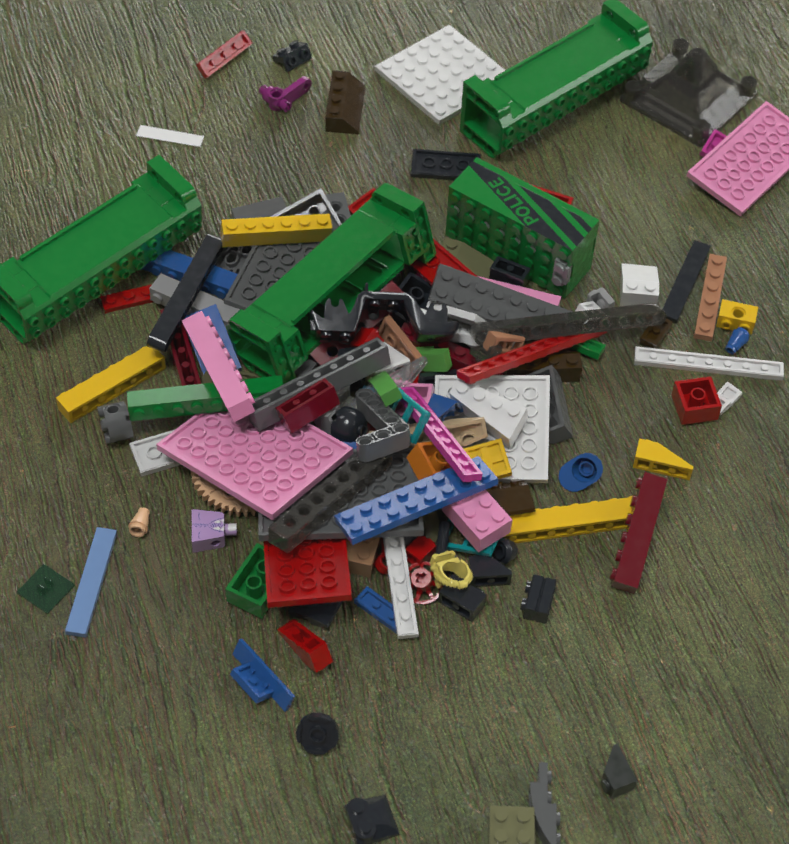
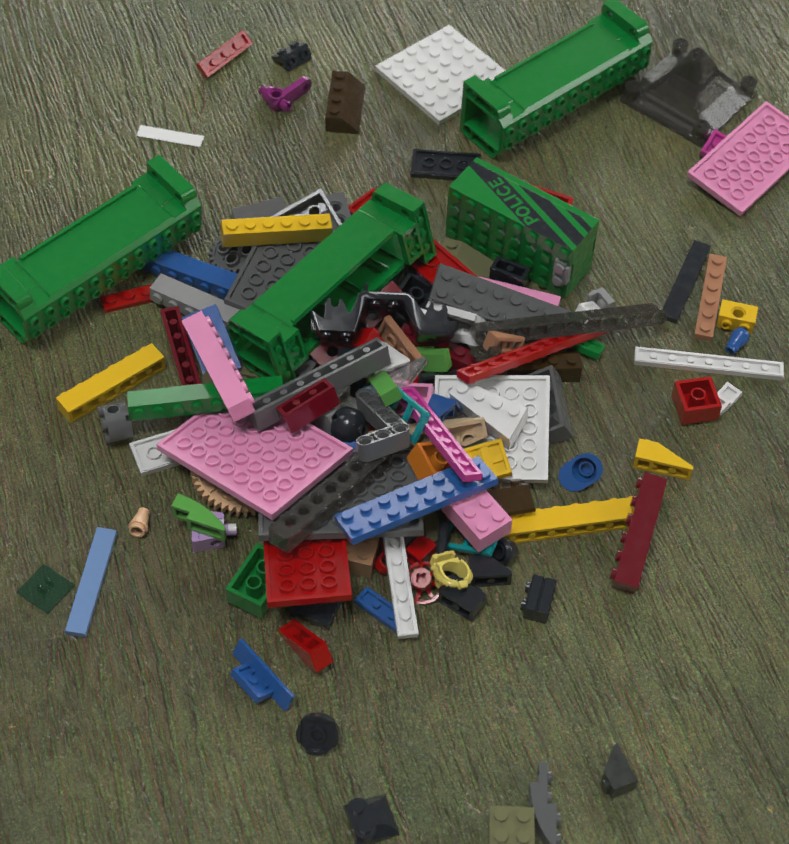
black beam [147,233,224,353] -> none
white slope [620,263,659,310] -> none
dark brown plate [639,314,673,349] -> none
none -> bright green slope [171,494,227,542]

